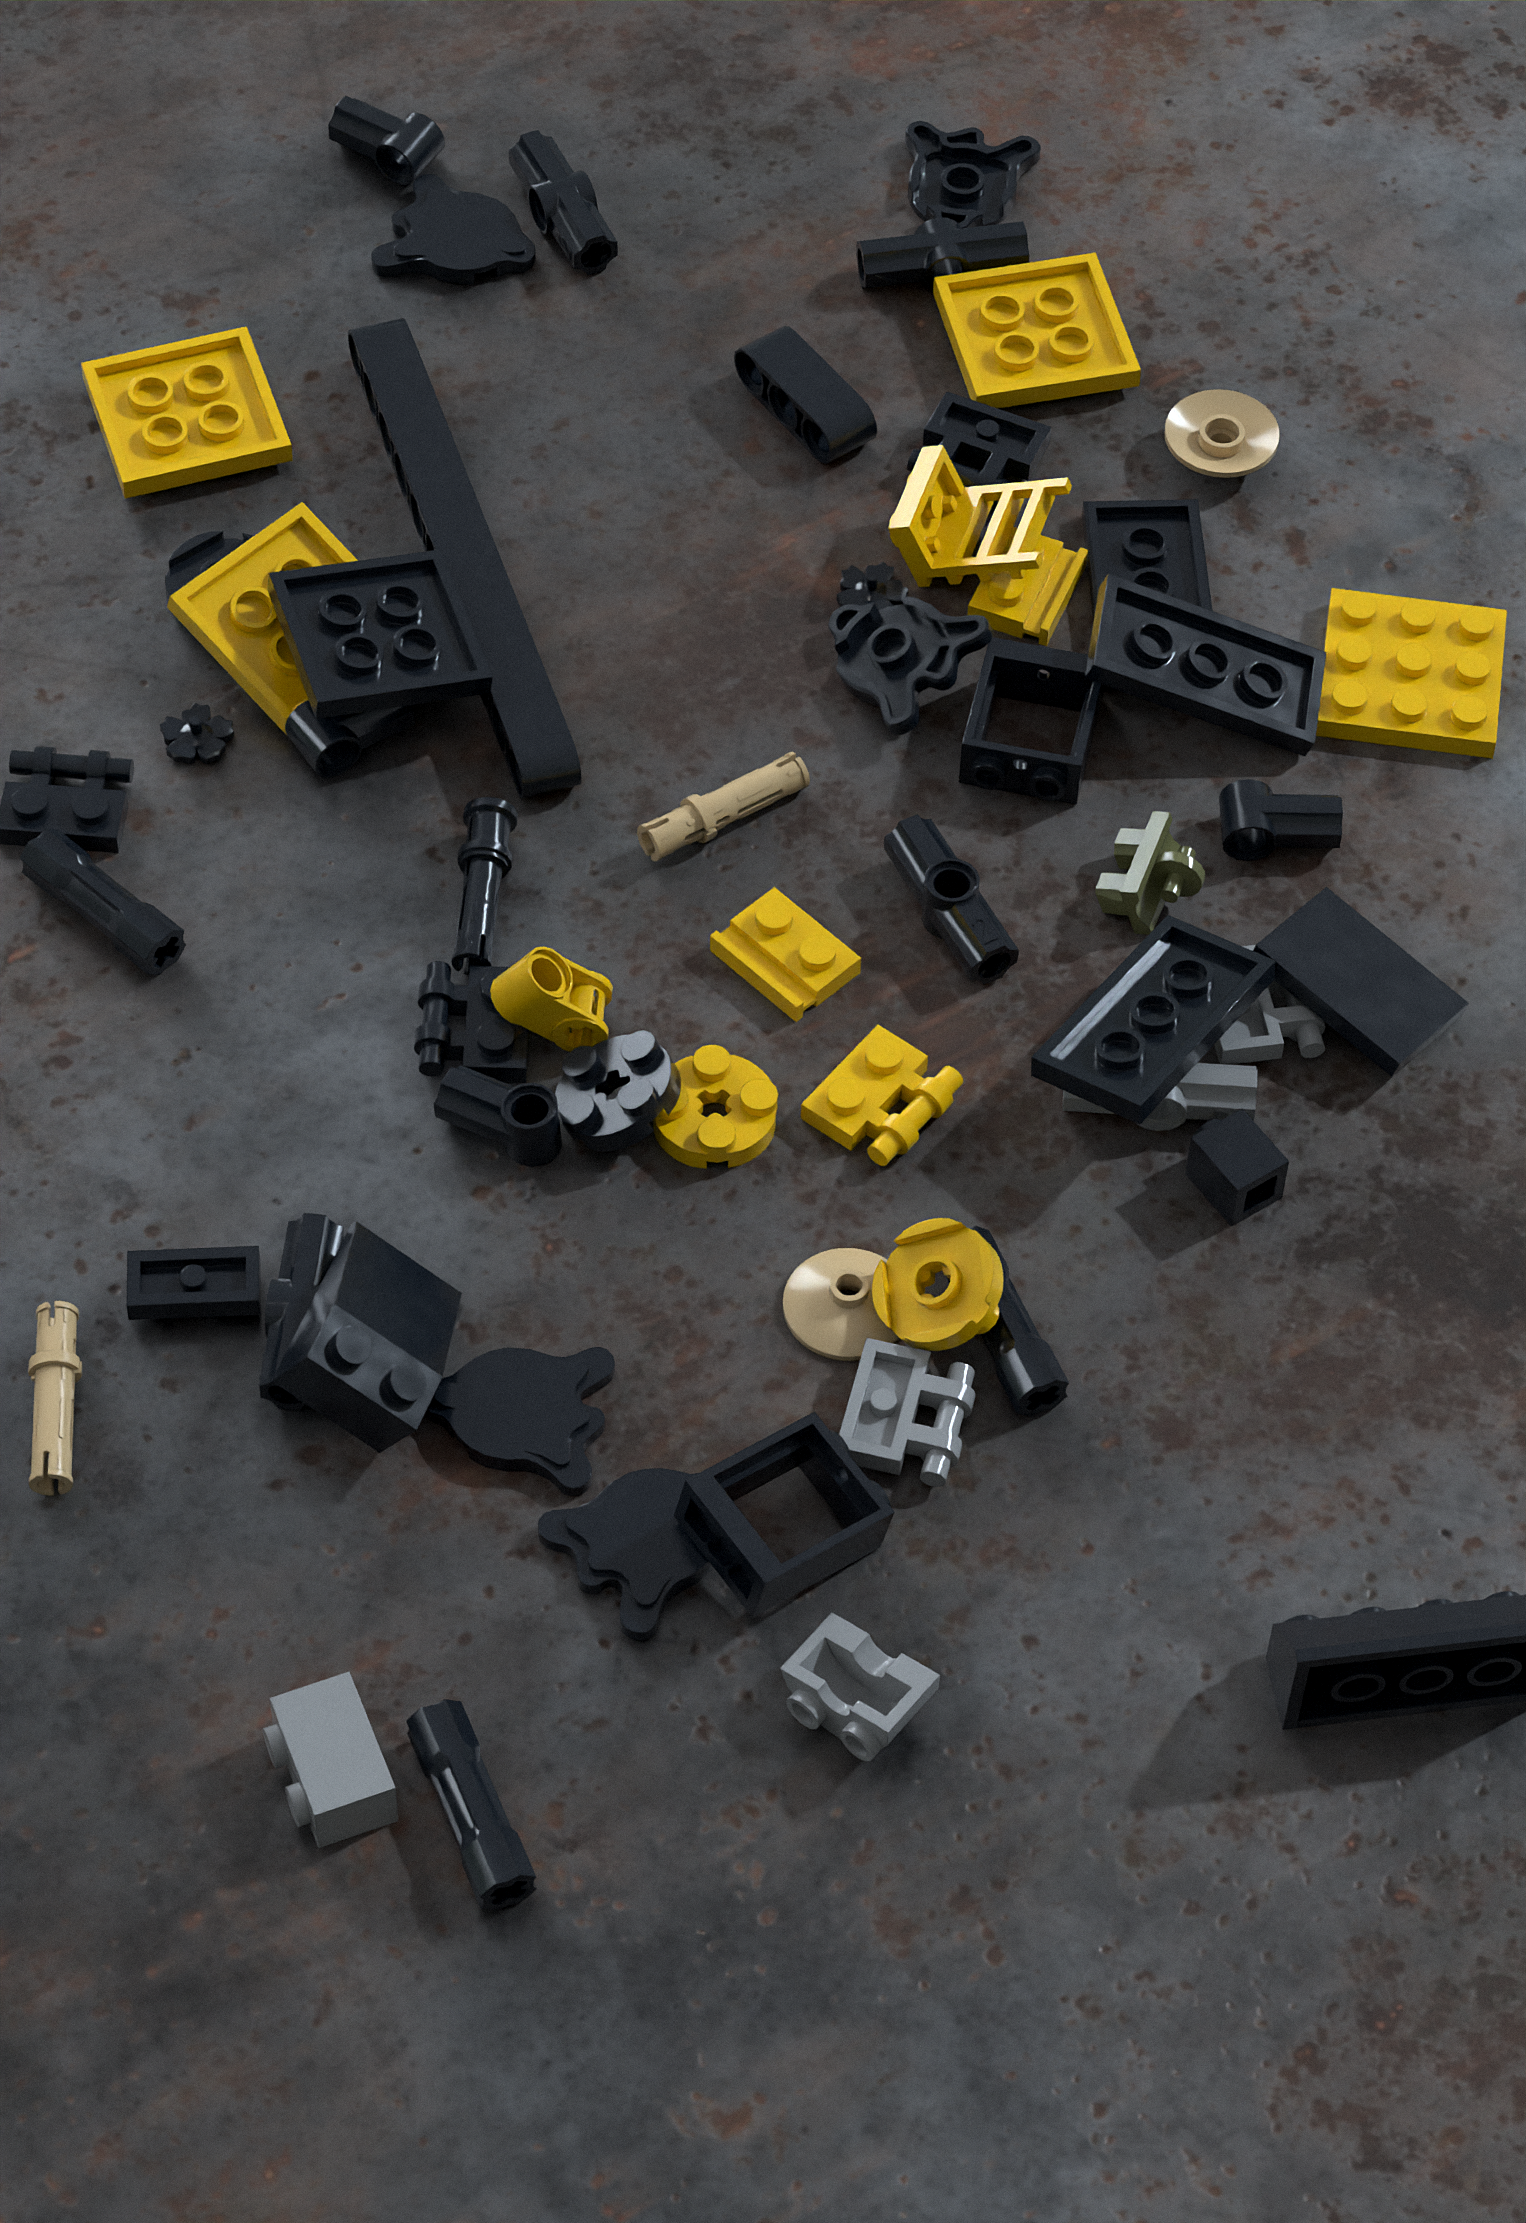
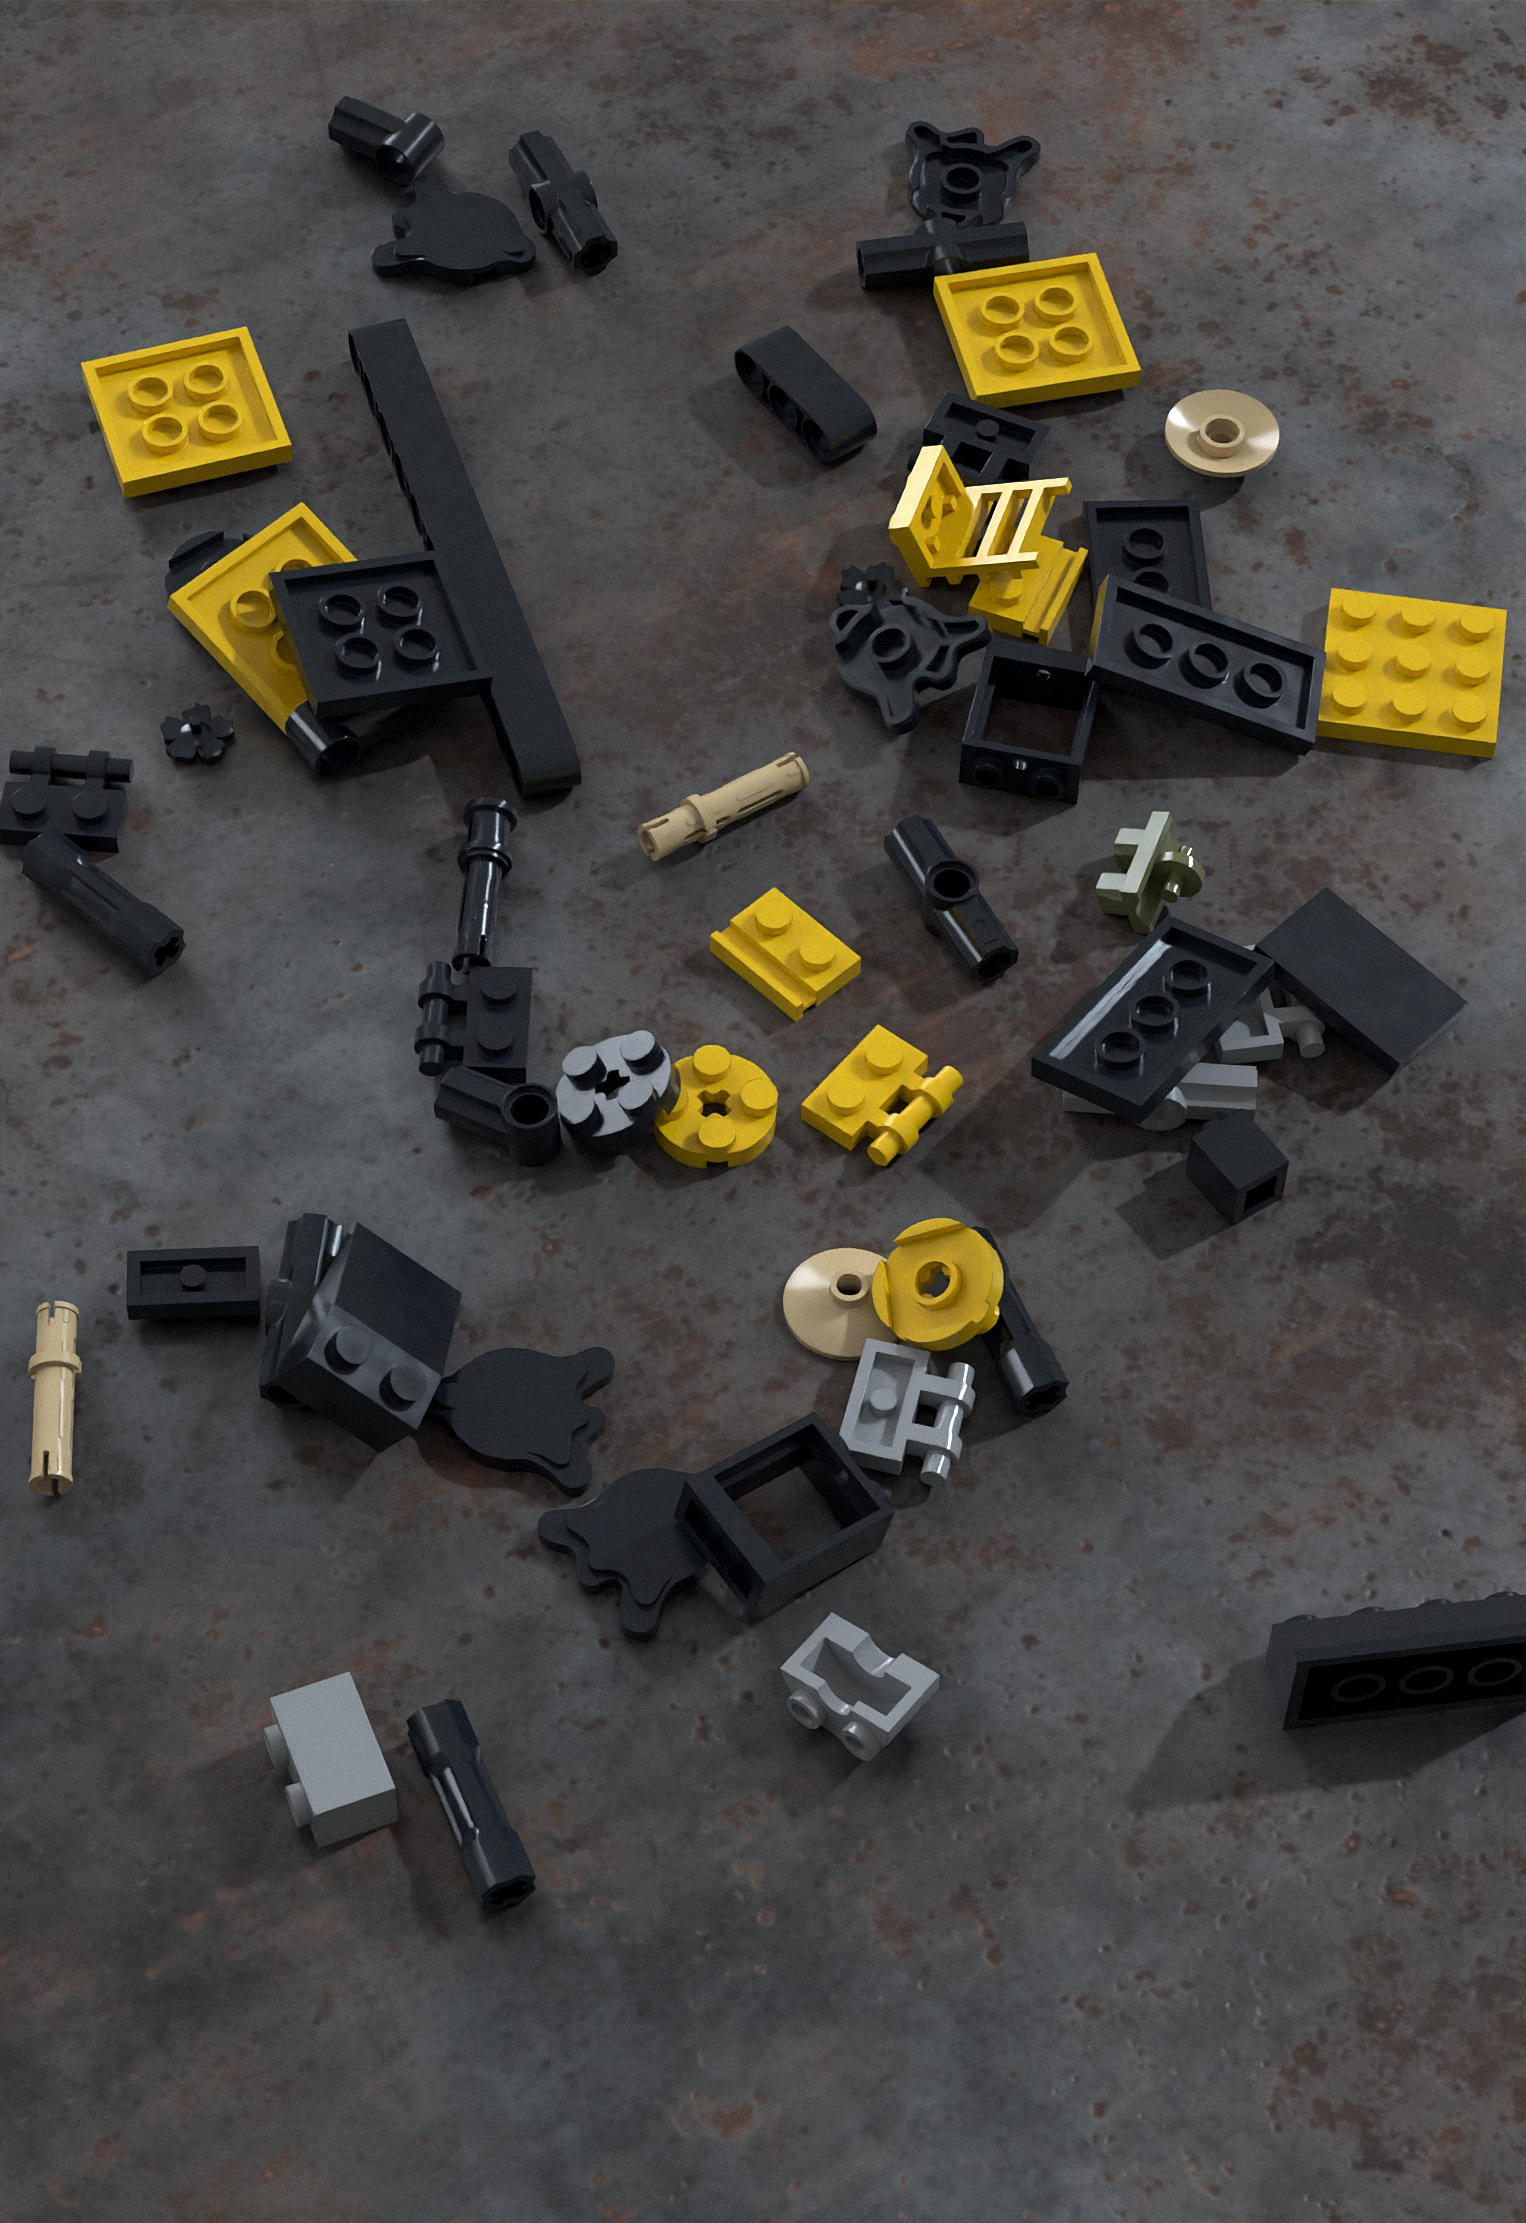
yellow piece [490,946,613,1052] -> none
black piece [1219,779,1343,861] -> none

